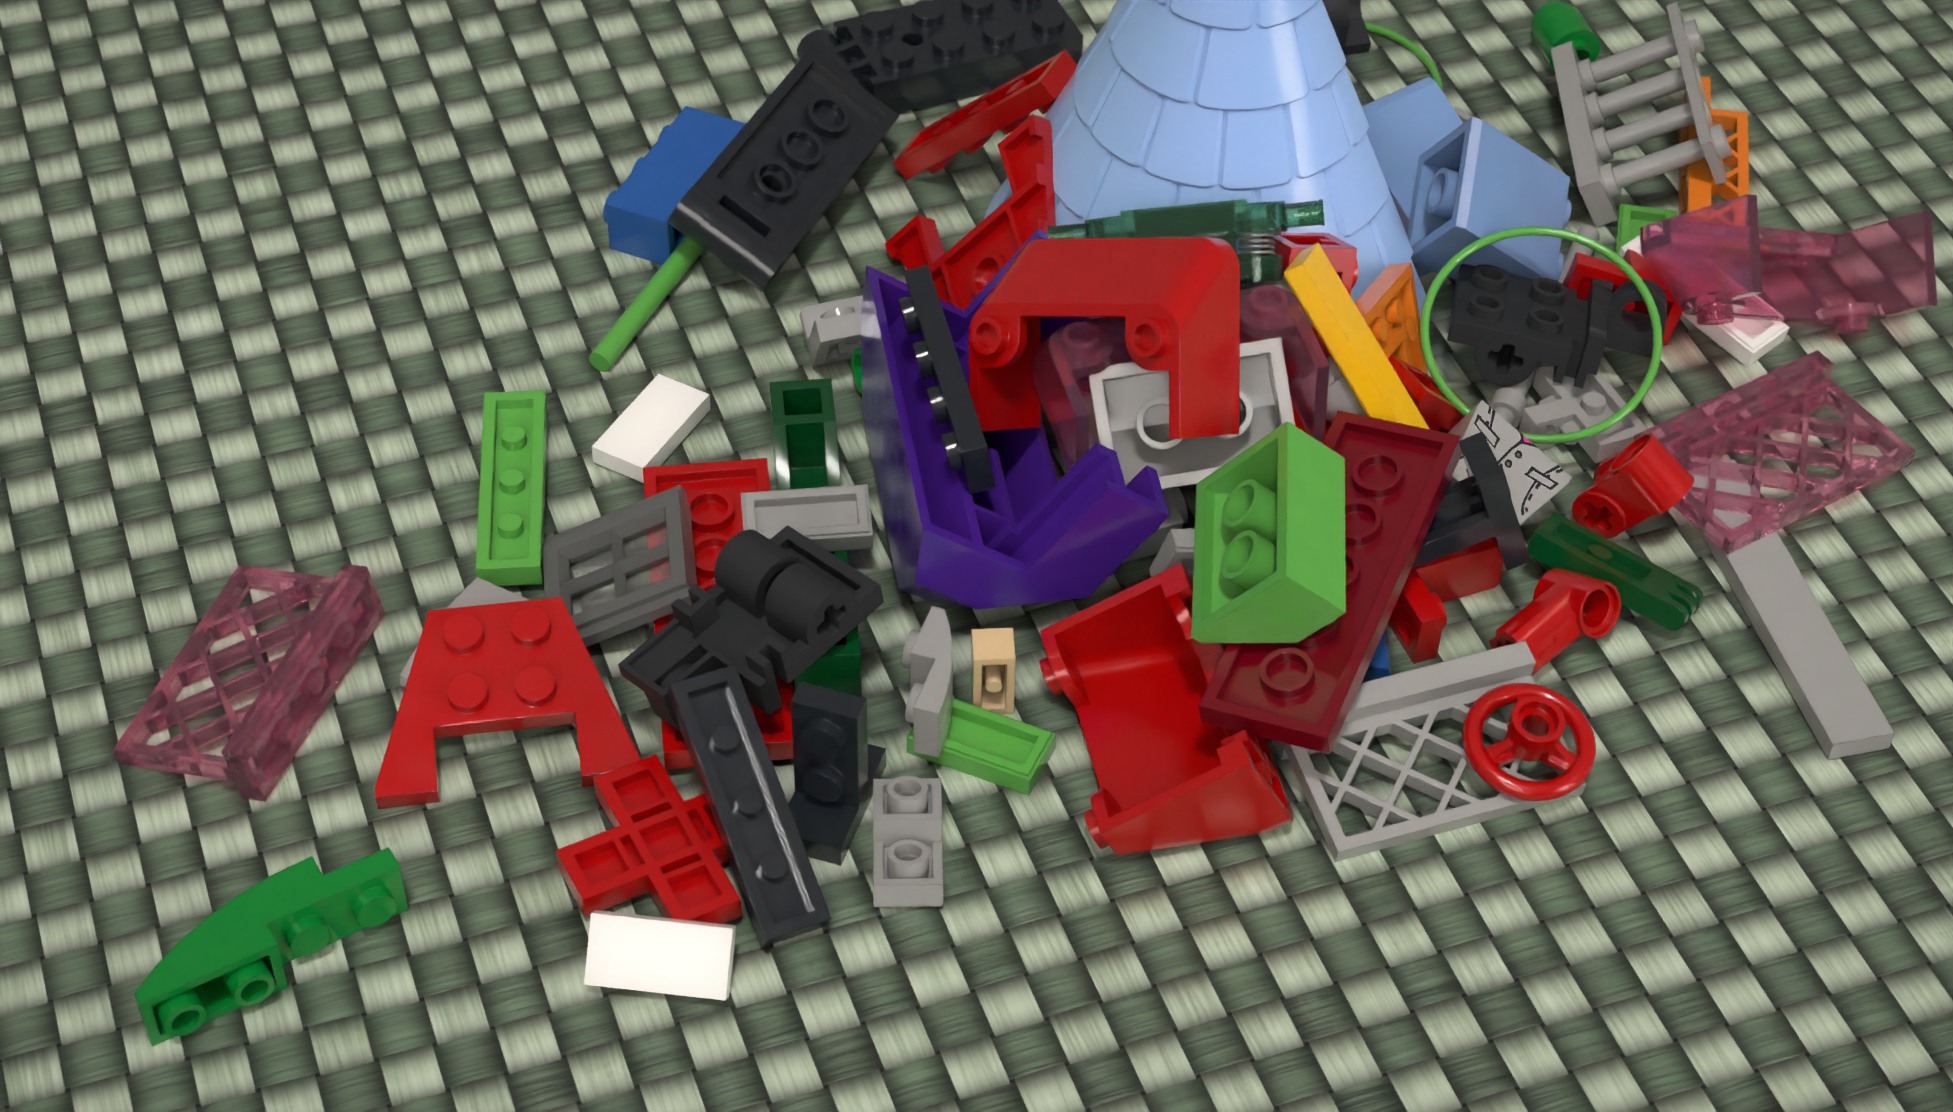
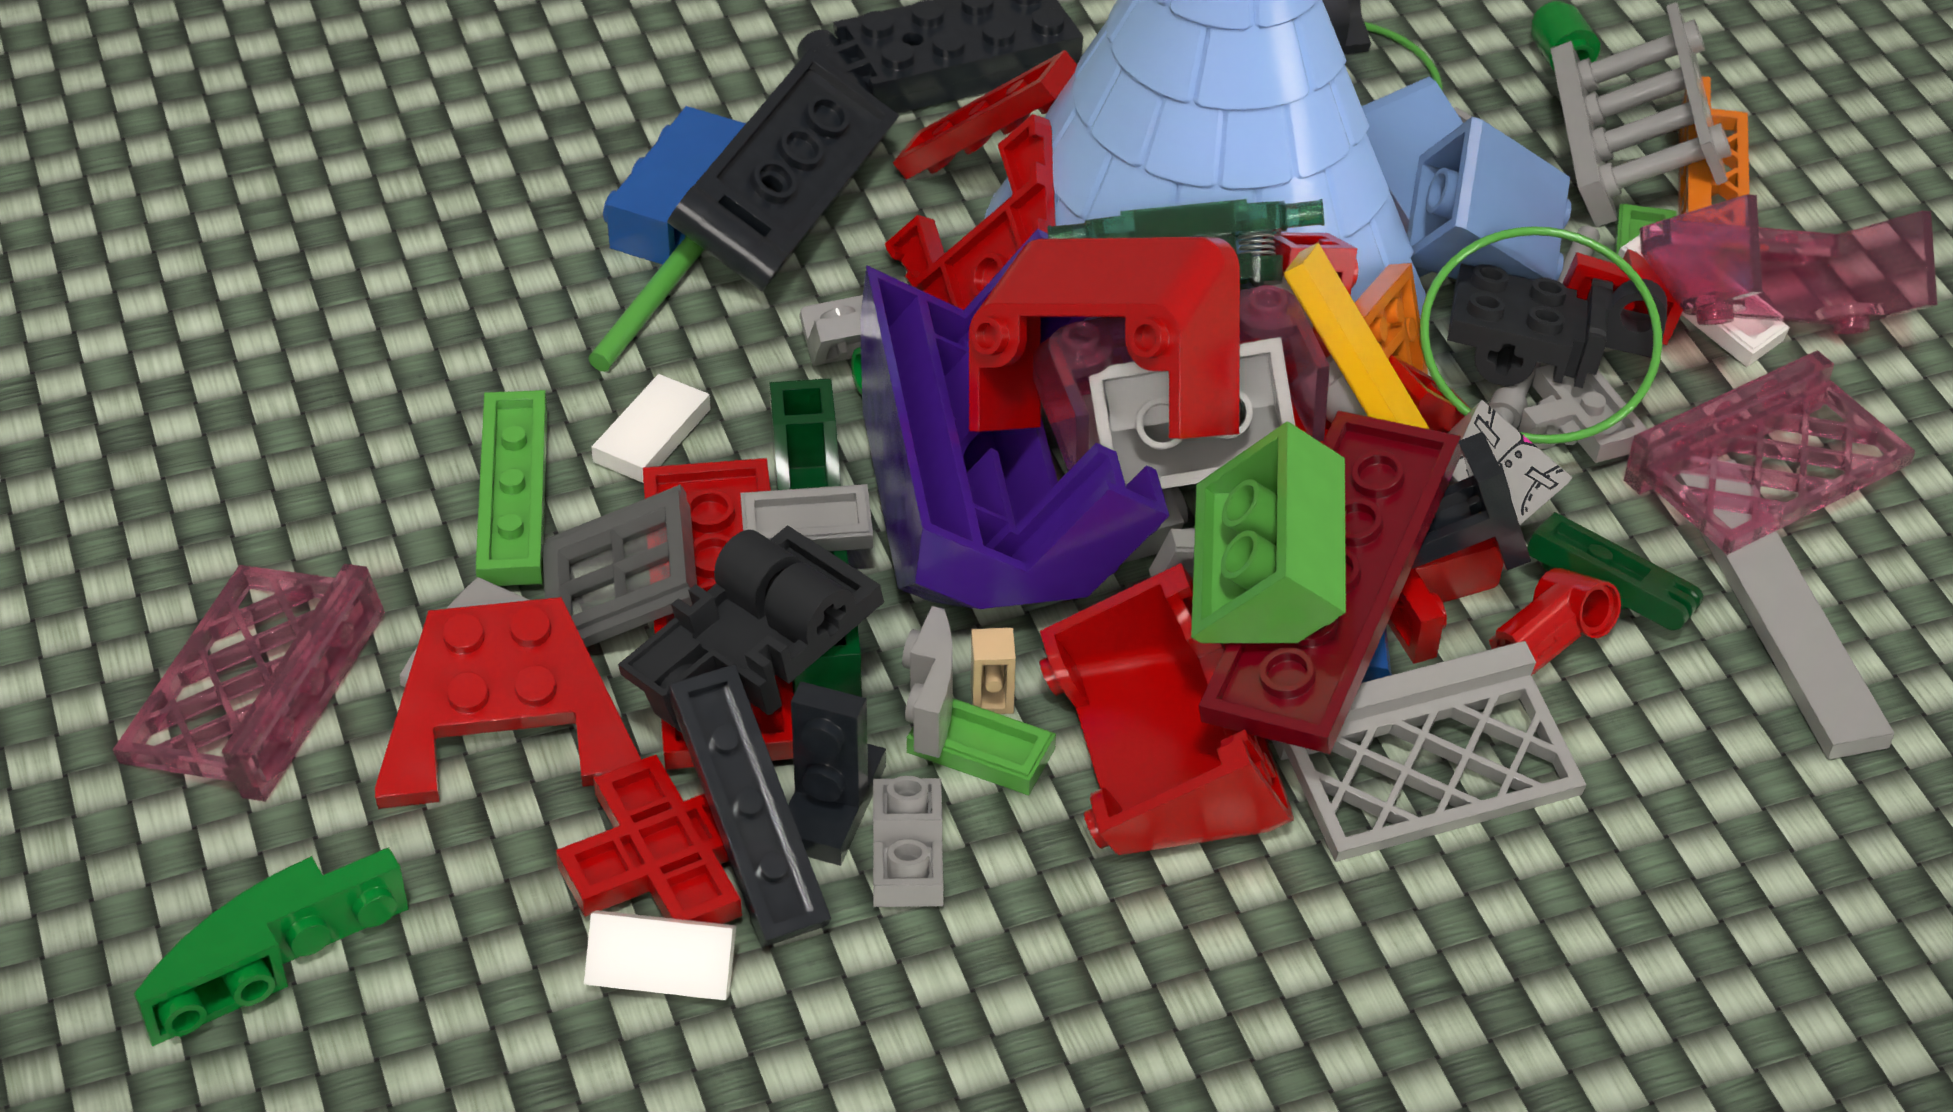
black plate [898,265,996,494] -> none
red piece [1462,683,1596,801] -> none
red piece [1571,432,1695,539] -> none

